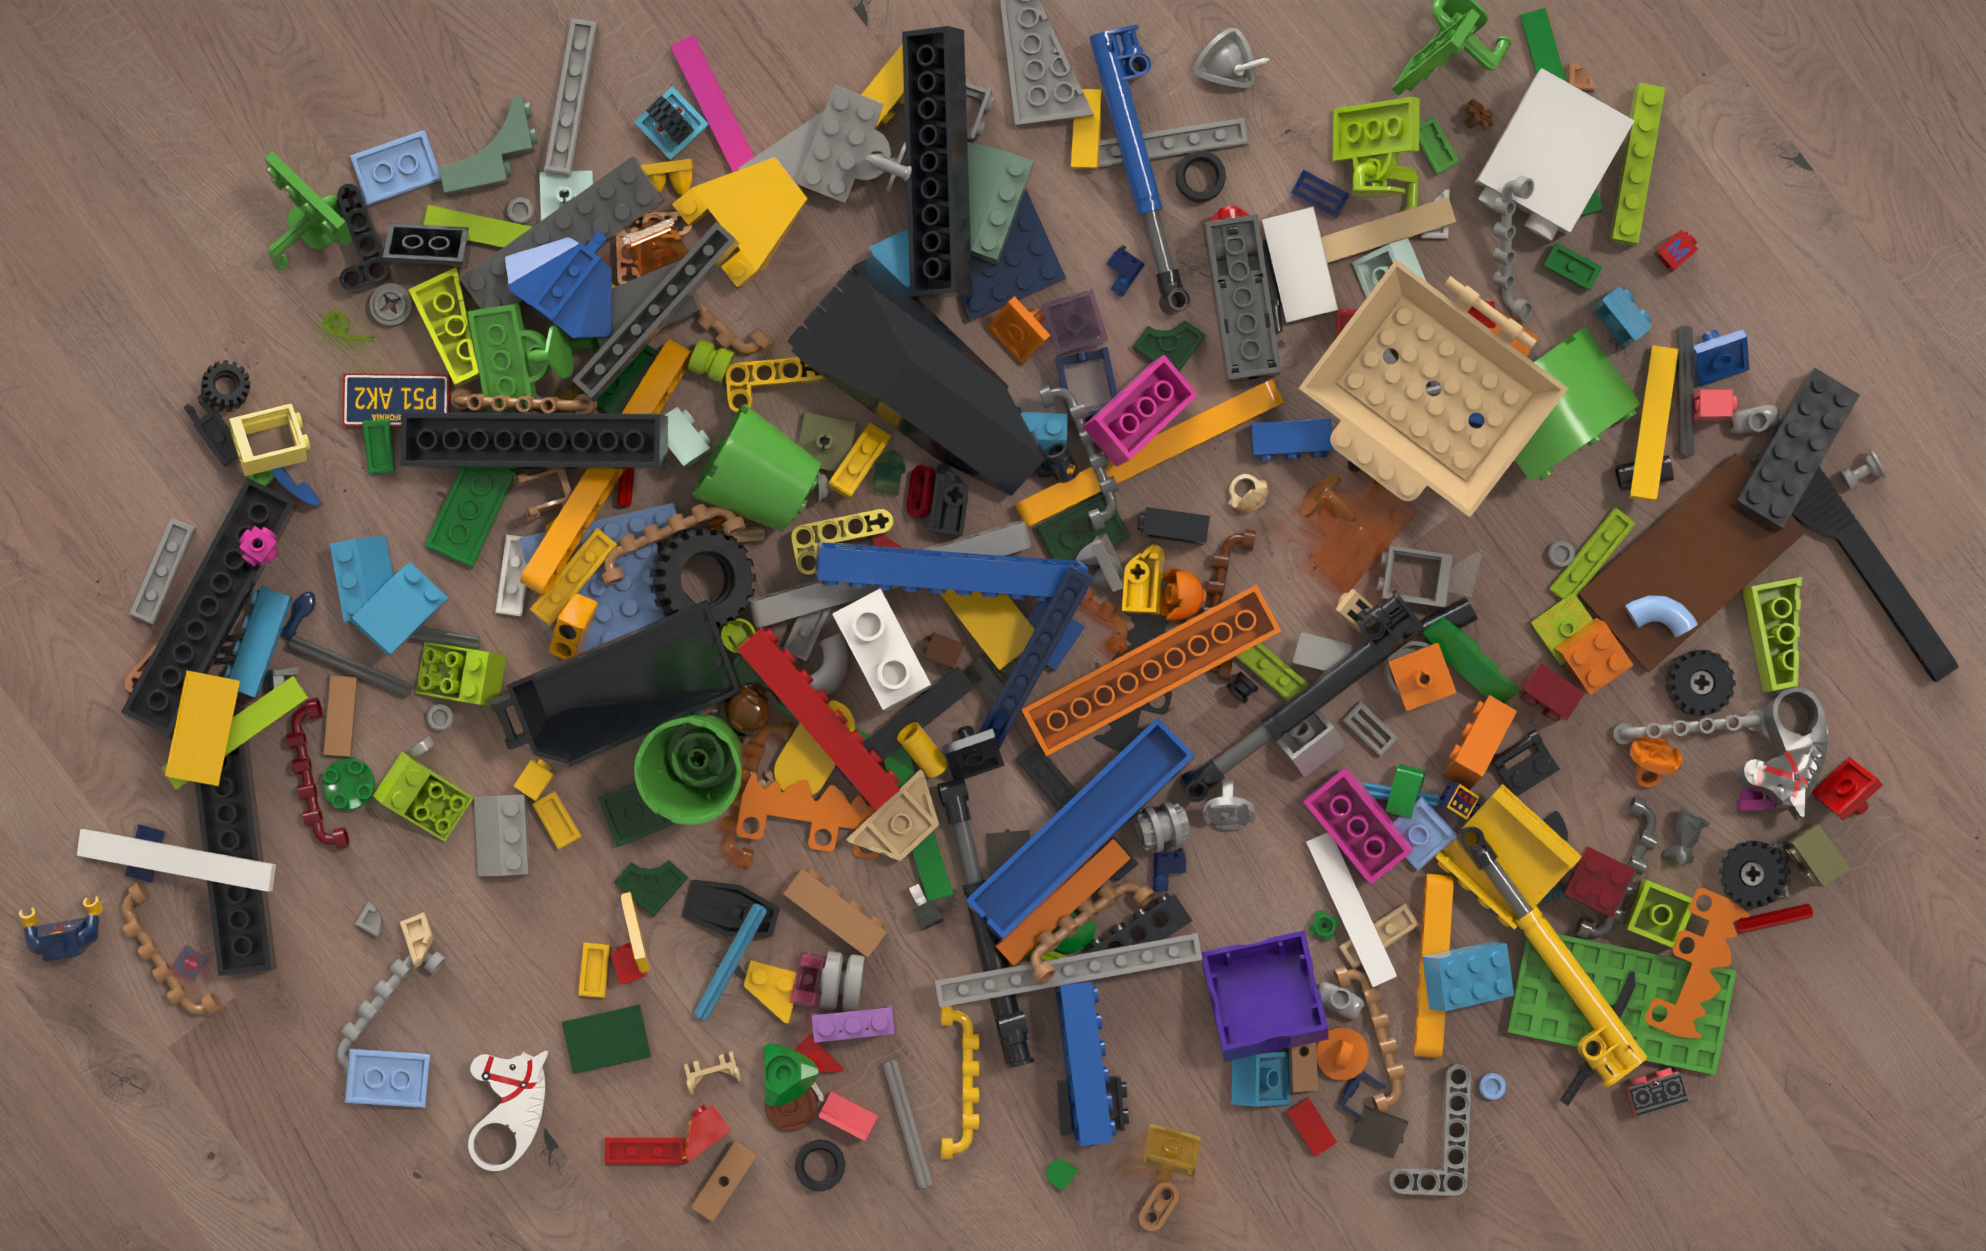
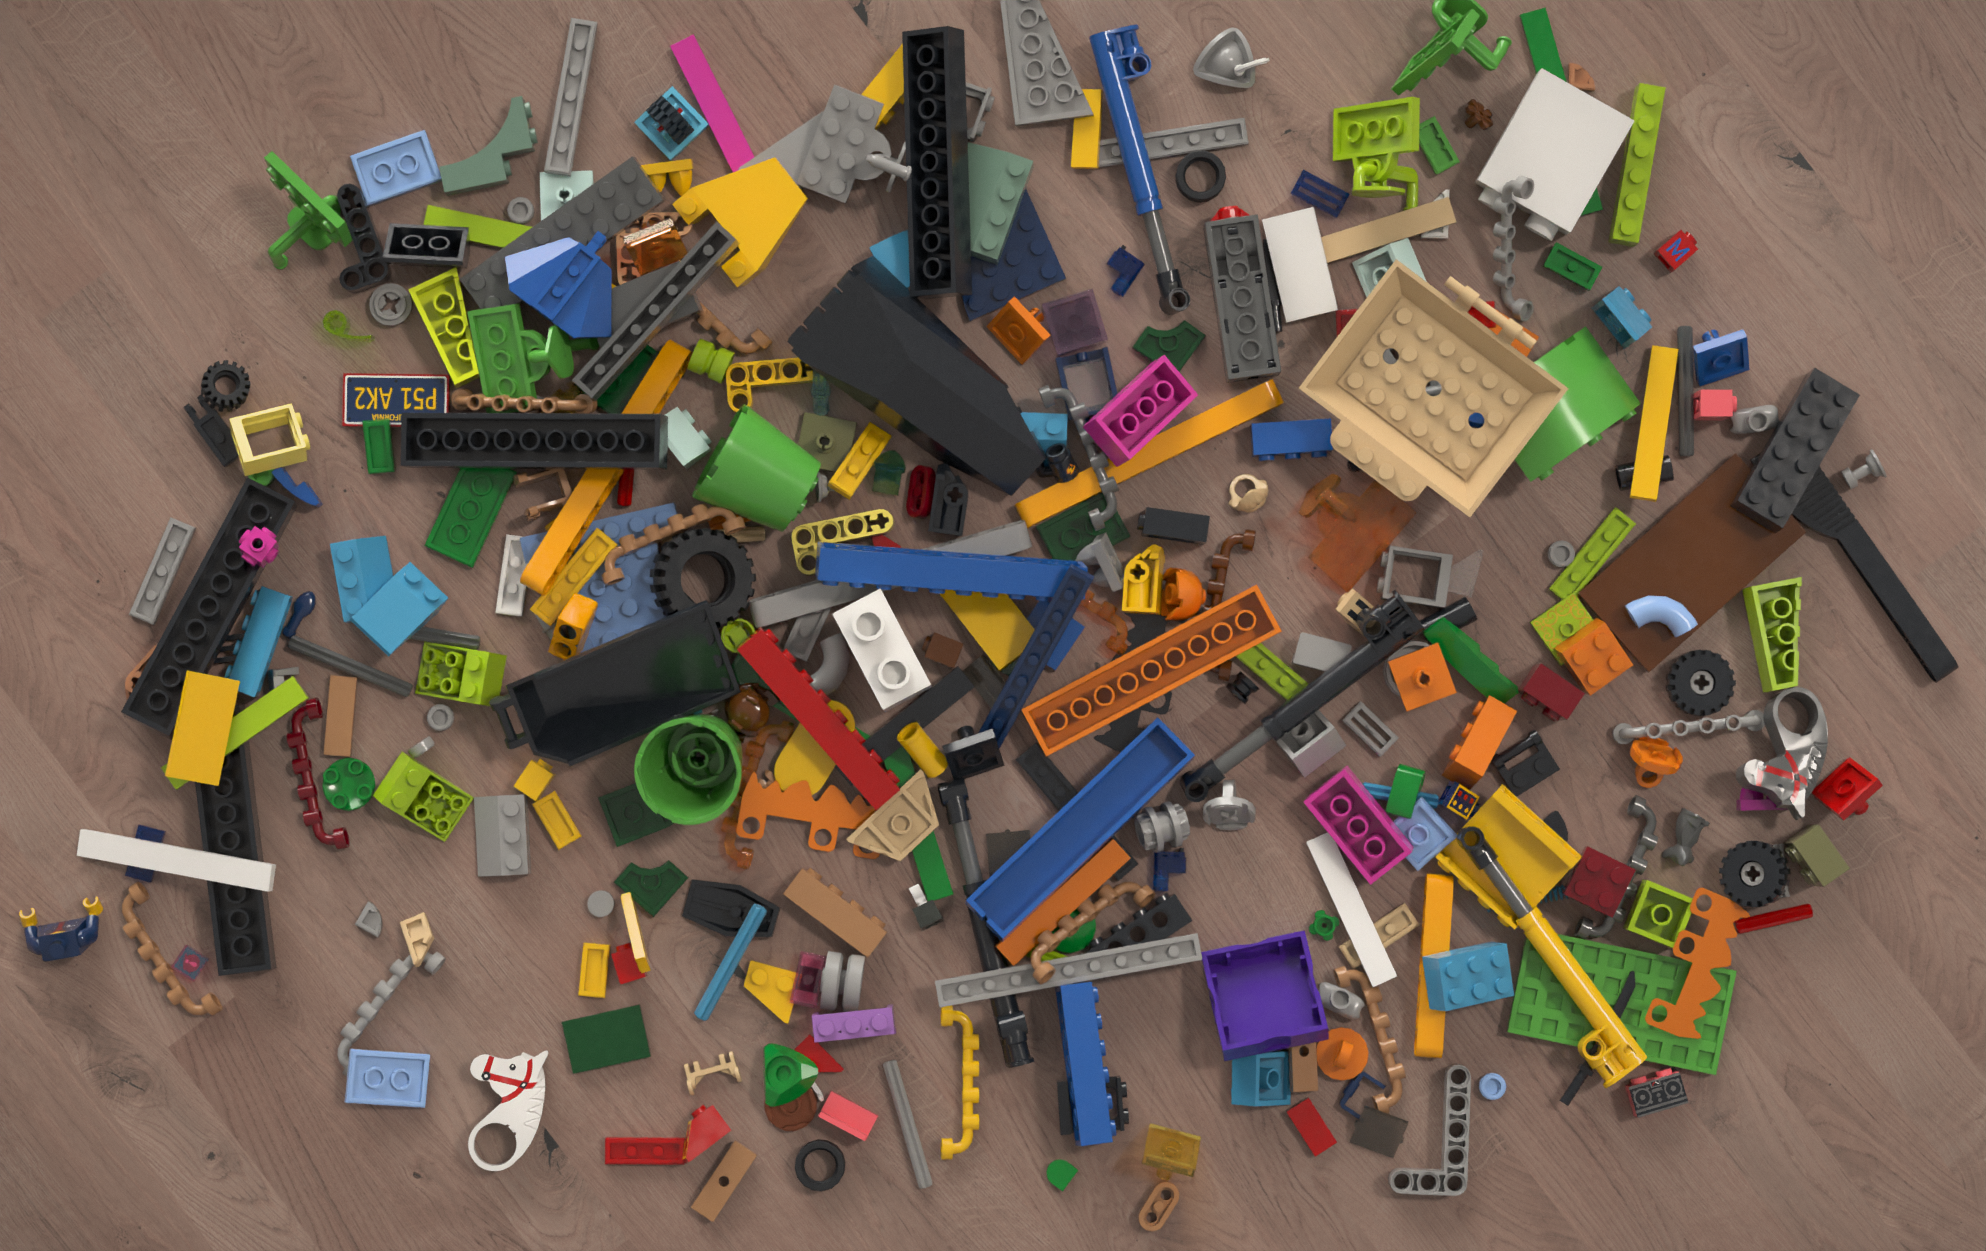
none -> light grey tile [587,890,615,917]
none -> clear light blue axle [810,370,831,416]

